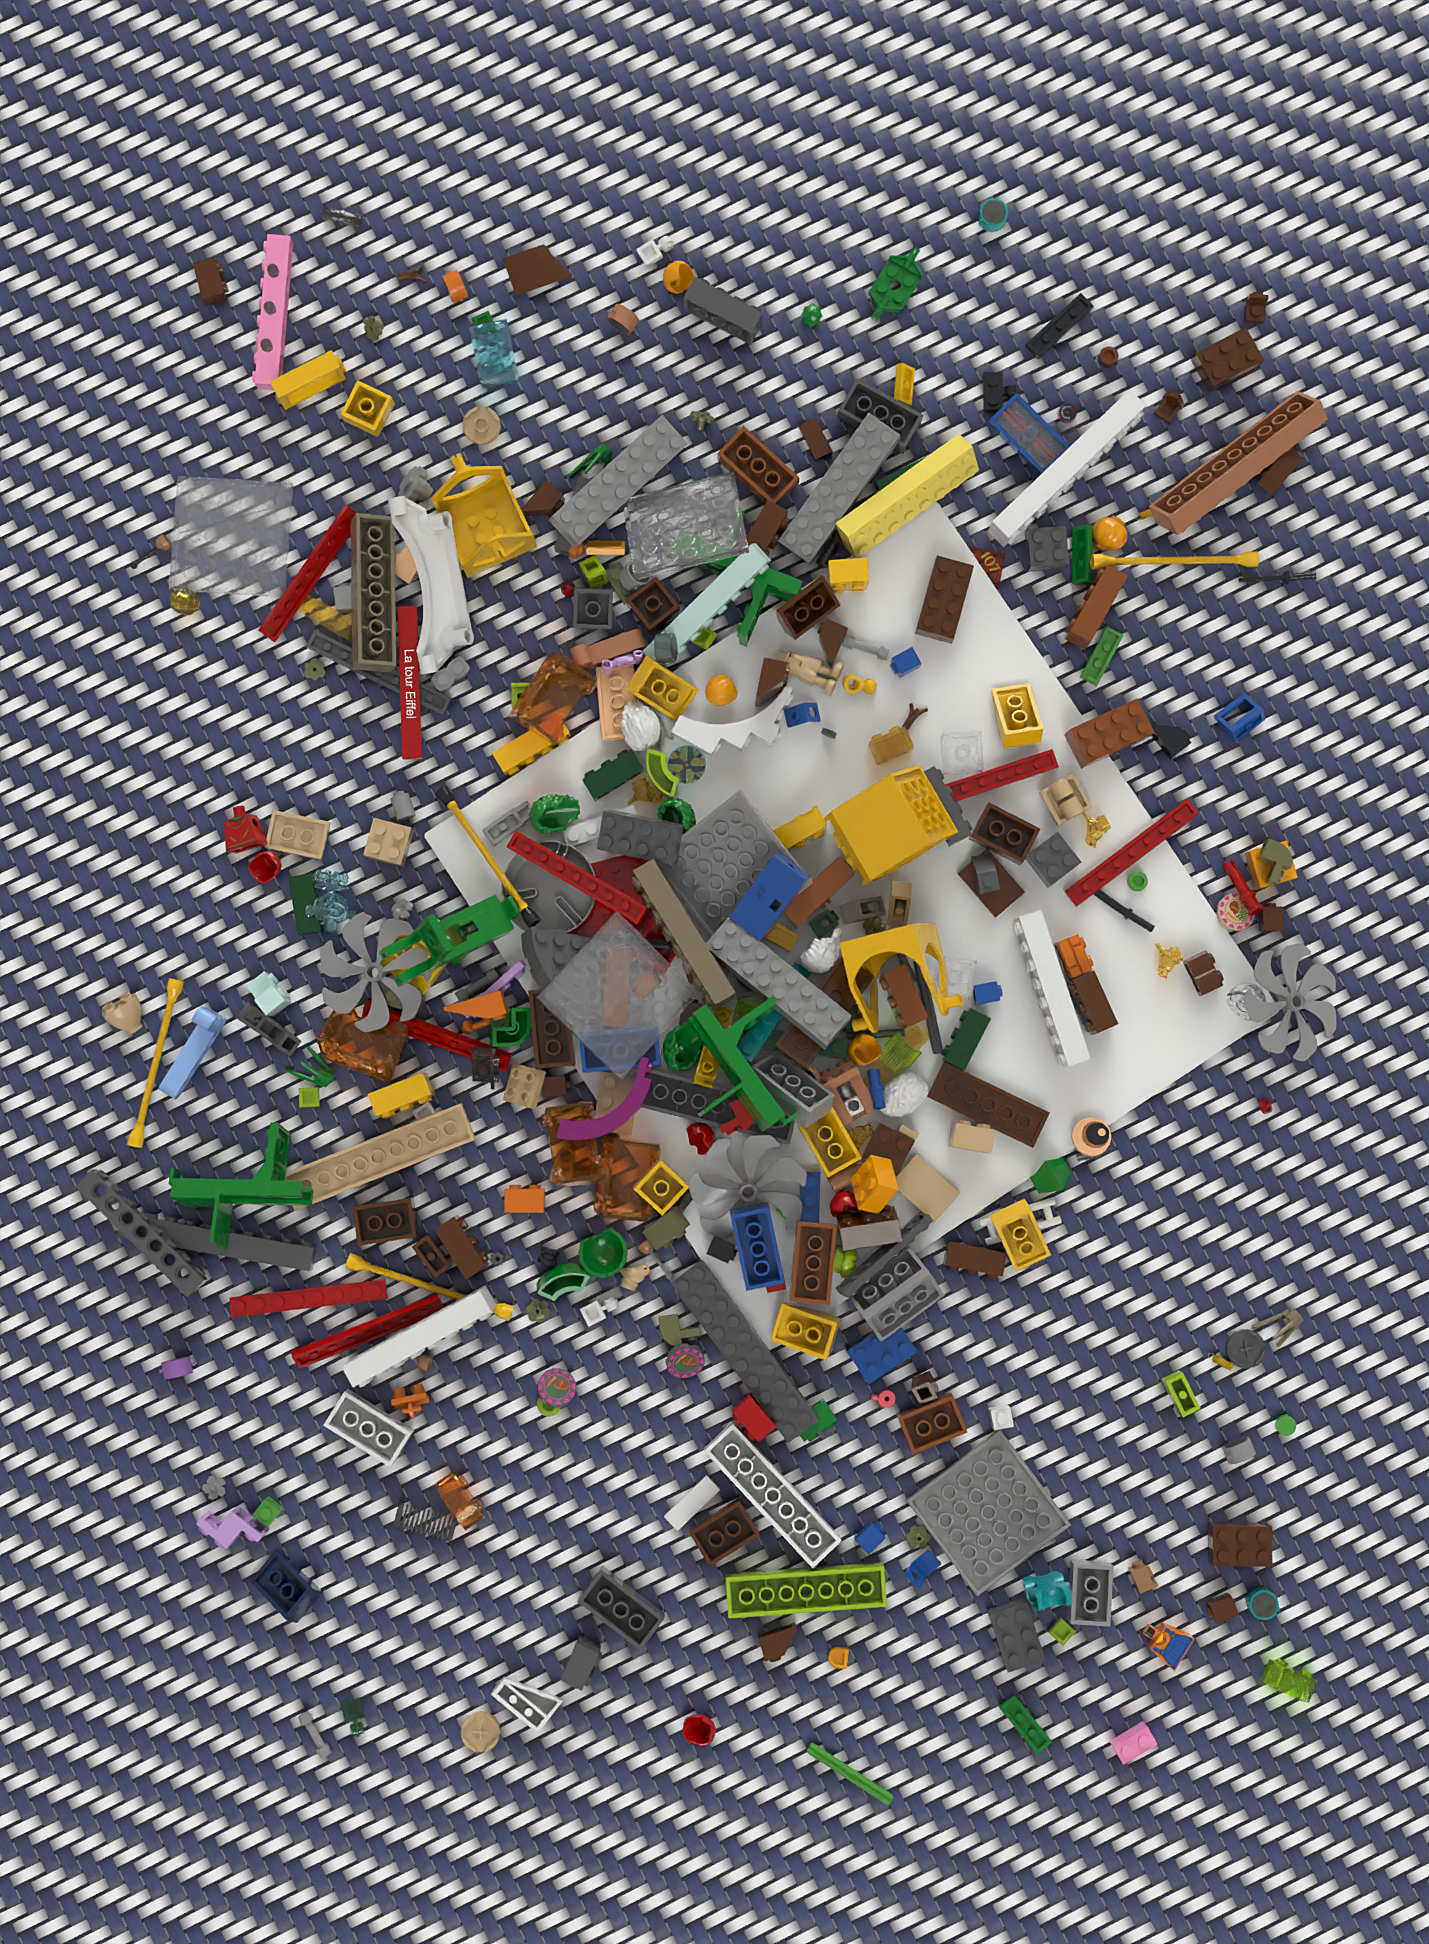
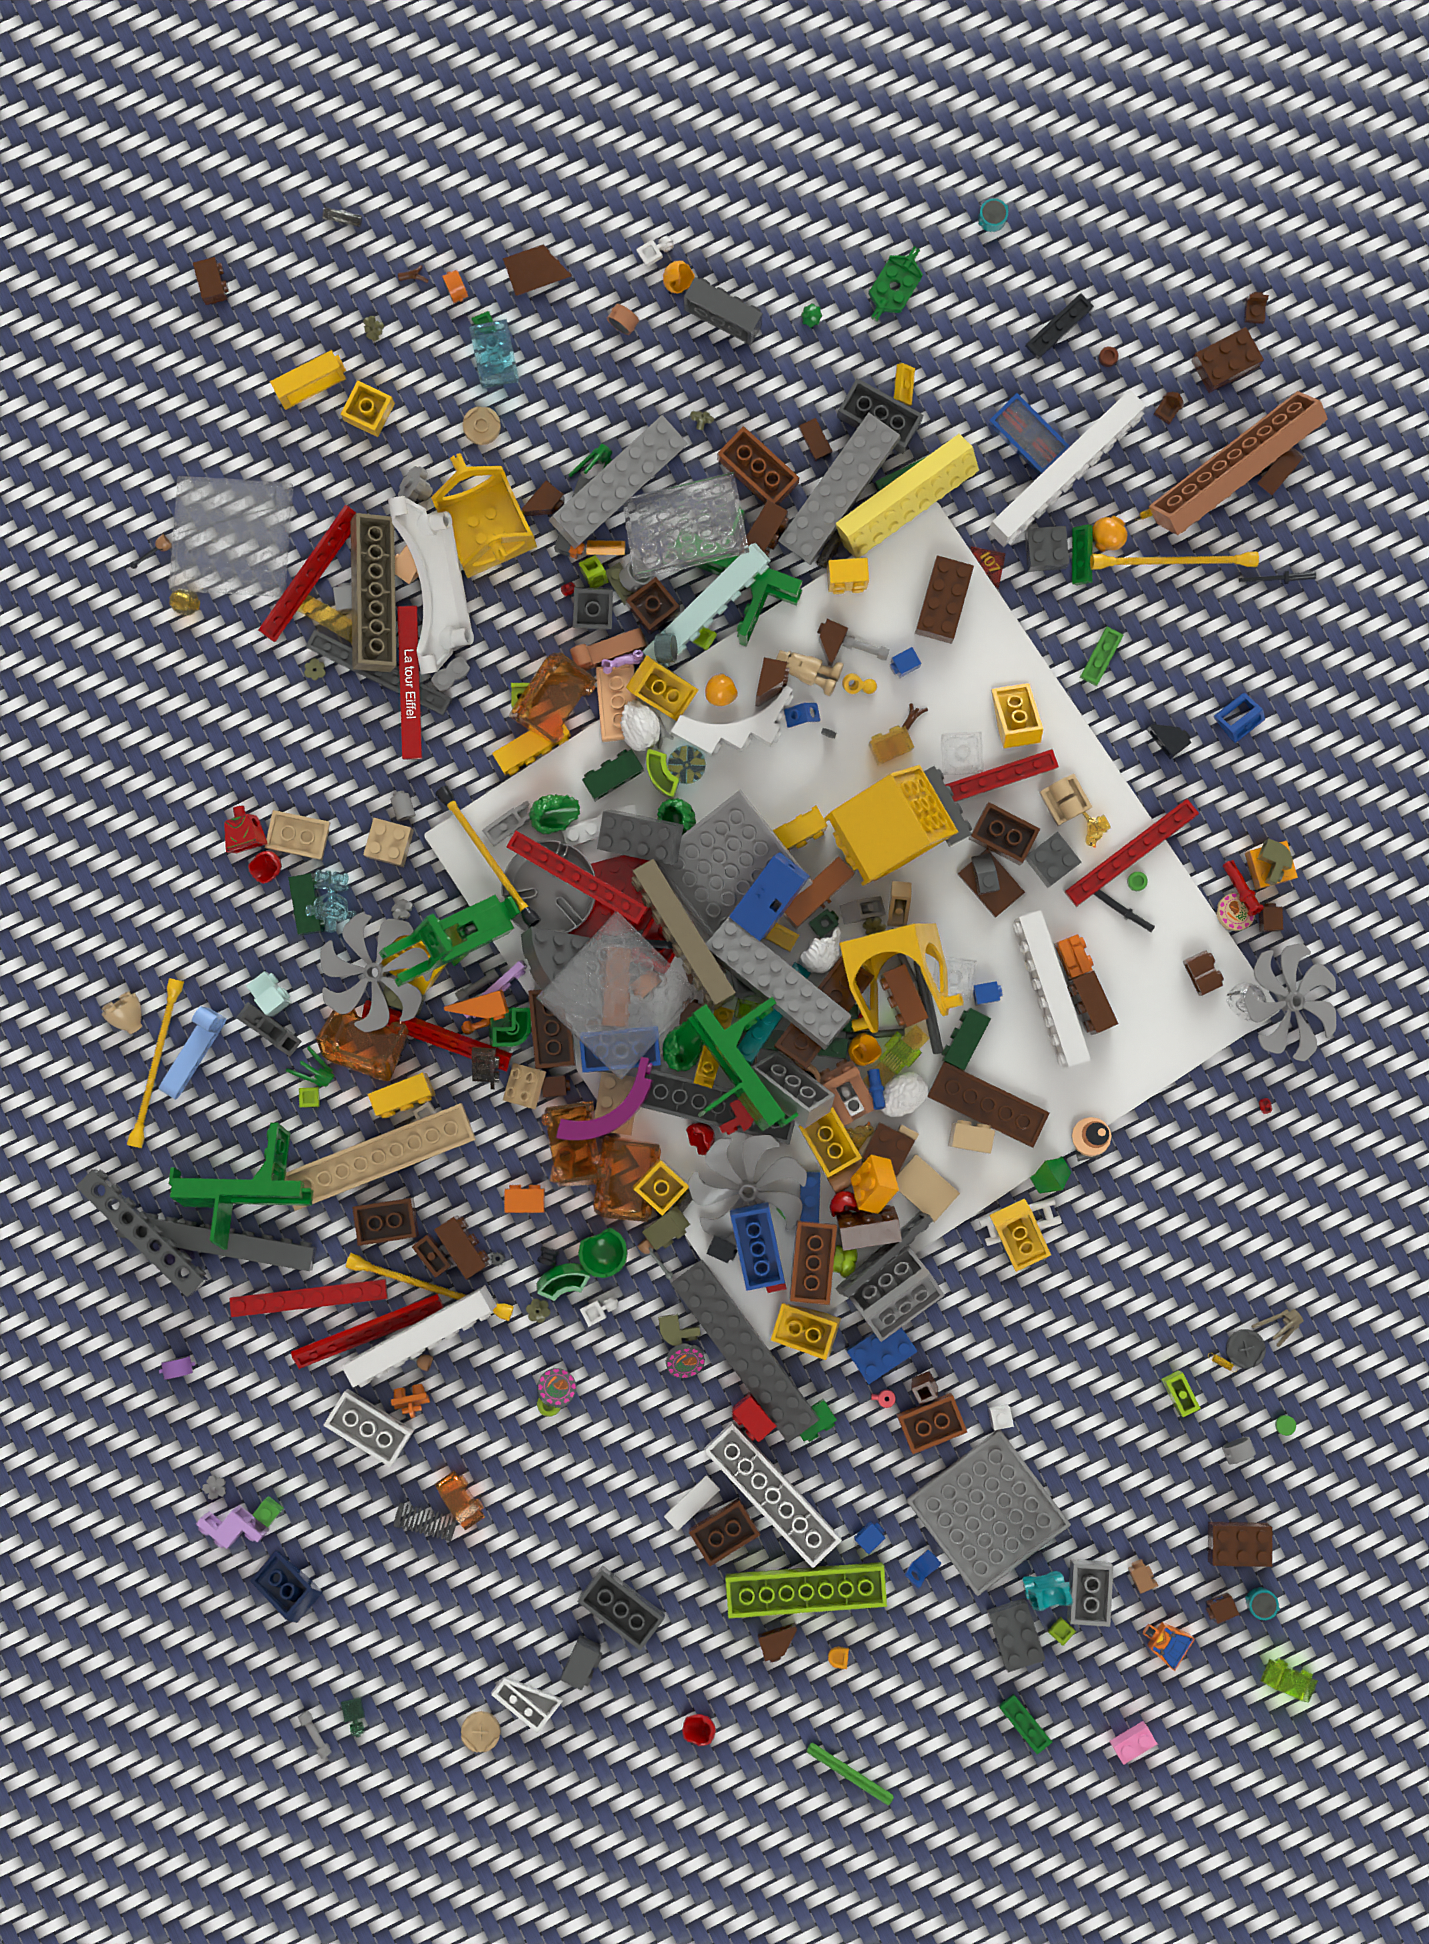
bright pink piece [252,234,294,390] -> none
tan animal [620,1264,652,1291] -> none
clear yellow animal [627,777,663,805] -> none
reddish brown slope [776,575,841,640] -> none
olive plant [906,1525,931,1549] -> none
reddish brown brick [943,1241,1007,1279] -> none
black plate [983,372,1016,412] -> none
black tile [1057,403,1077,424] -> none
dark orange brick [1064,699,1155,769] -> none
dark orange brick [1065,565,1128,650] -> none
clear yellow animal [1155,943,1183,978] -> none

